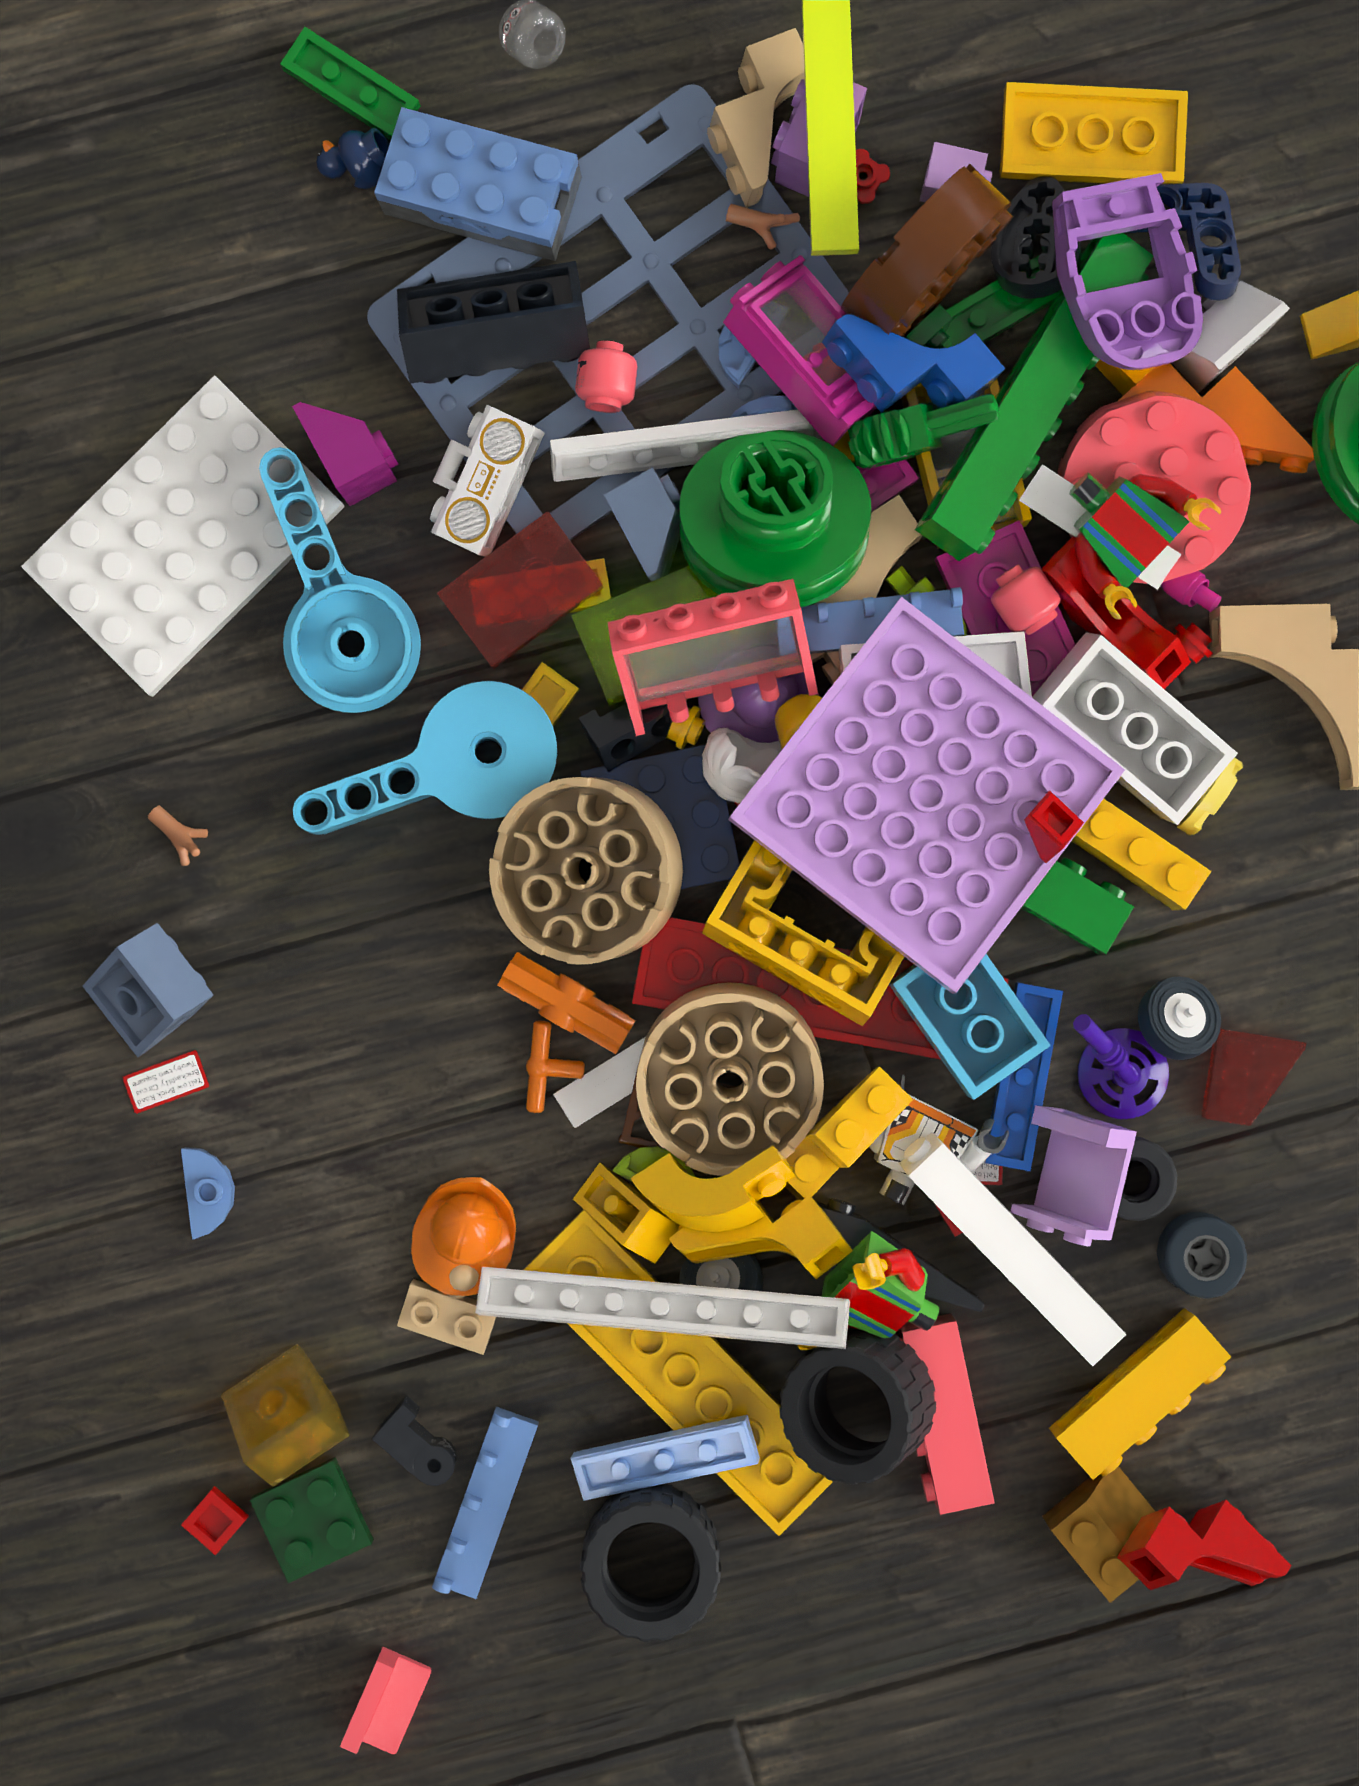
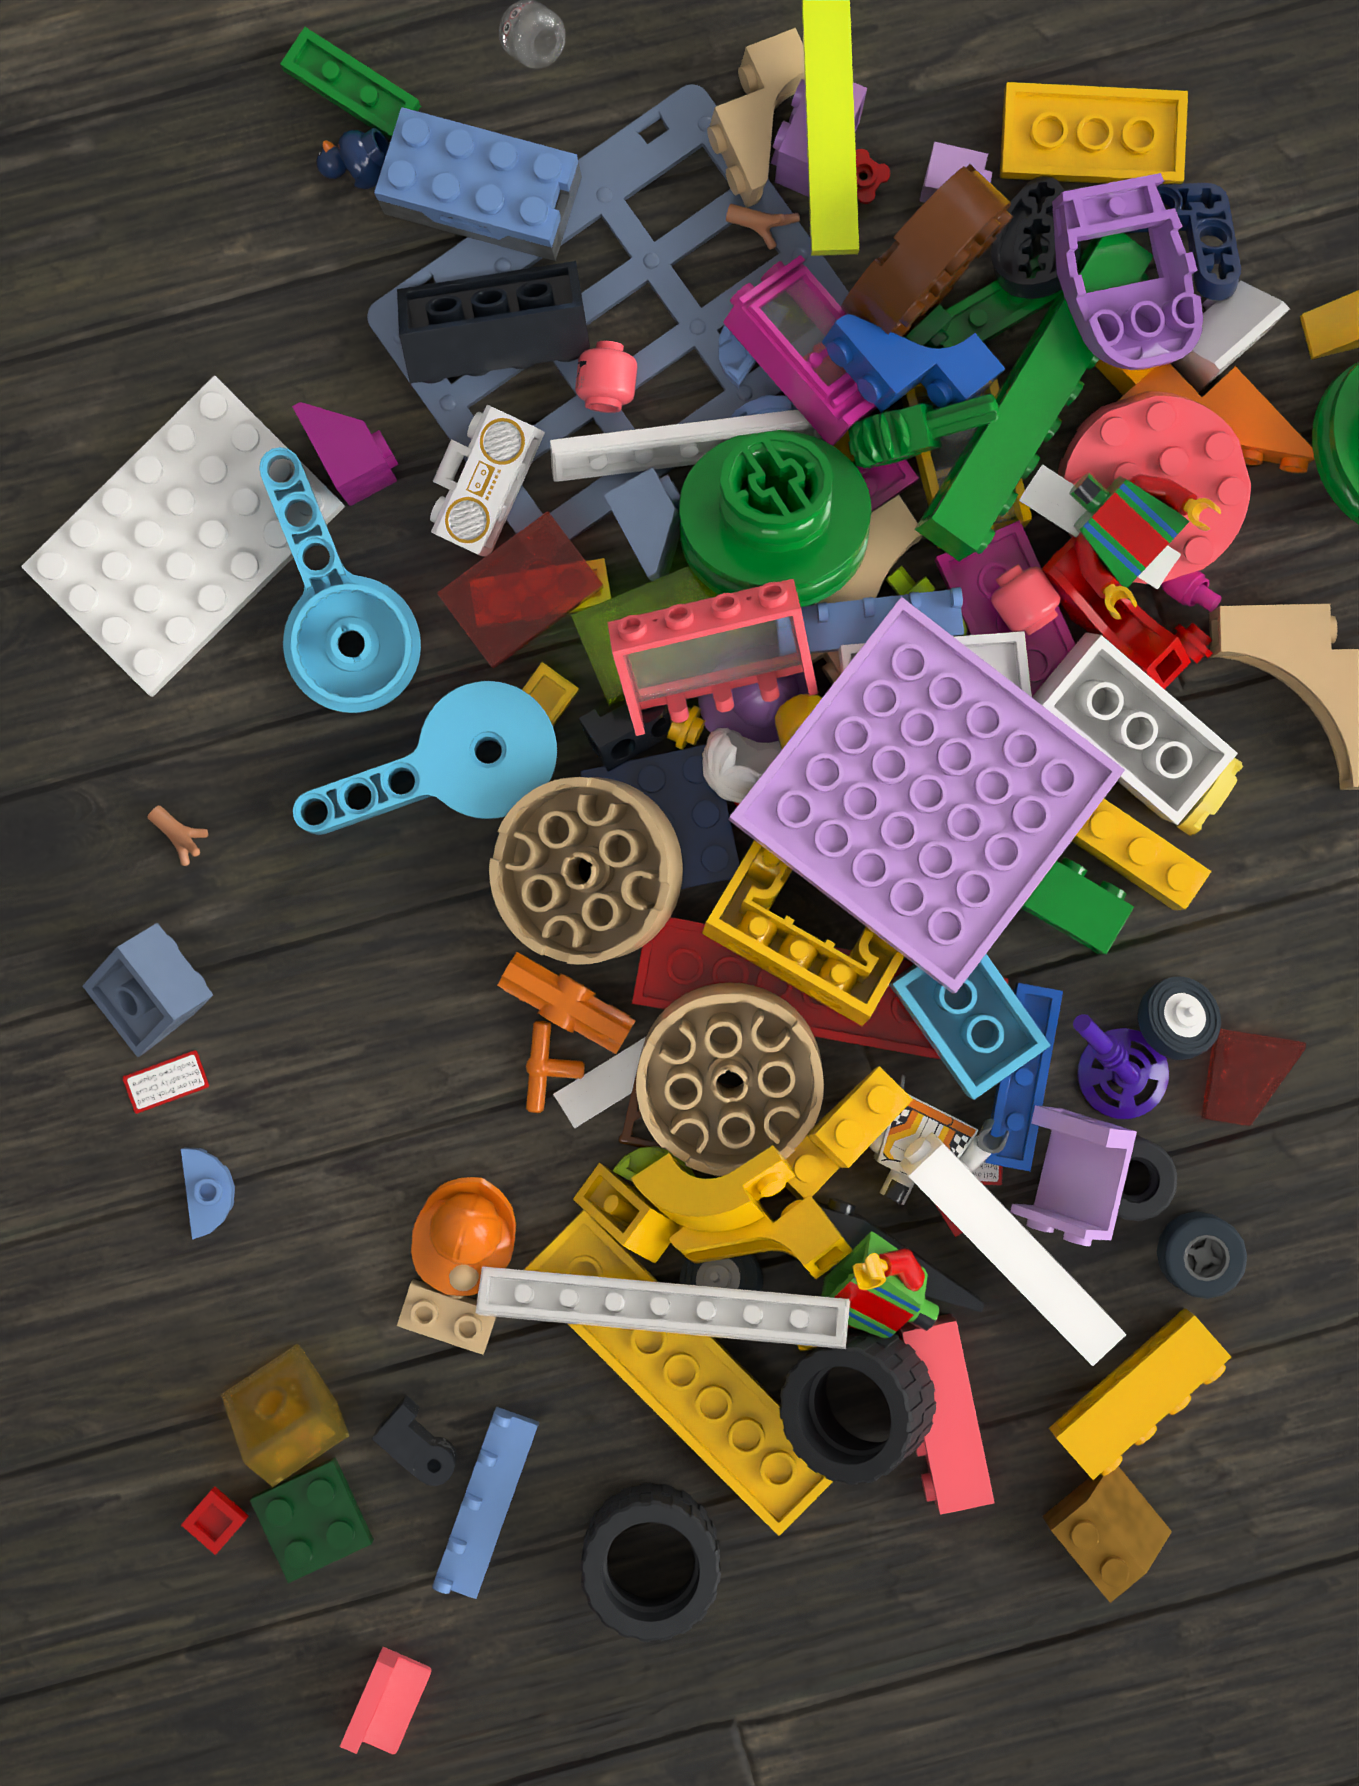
light blue tile [571,1415,760,1501] -> none
red slope [1024,790,1084,863] -> none
red arch [1117,1500,1292,1590] -> none

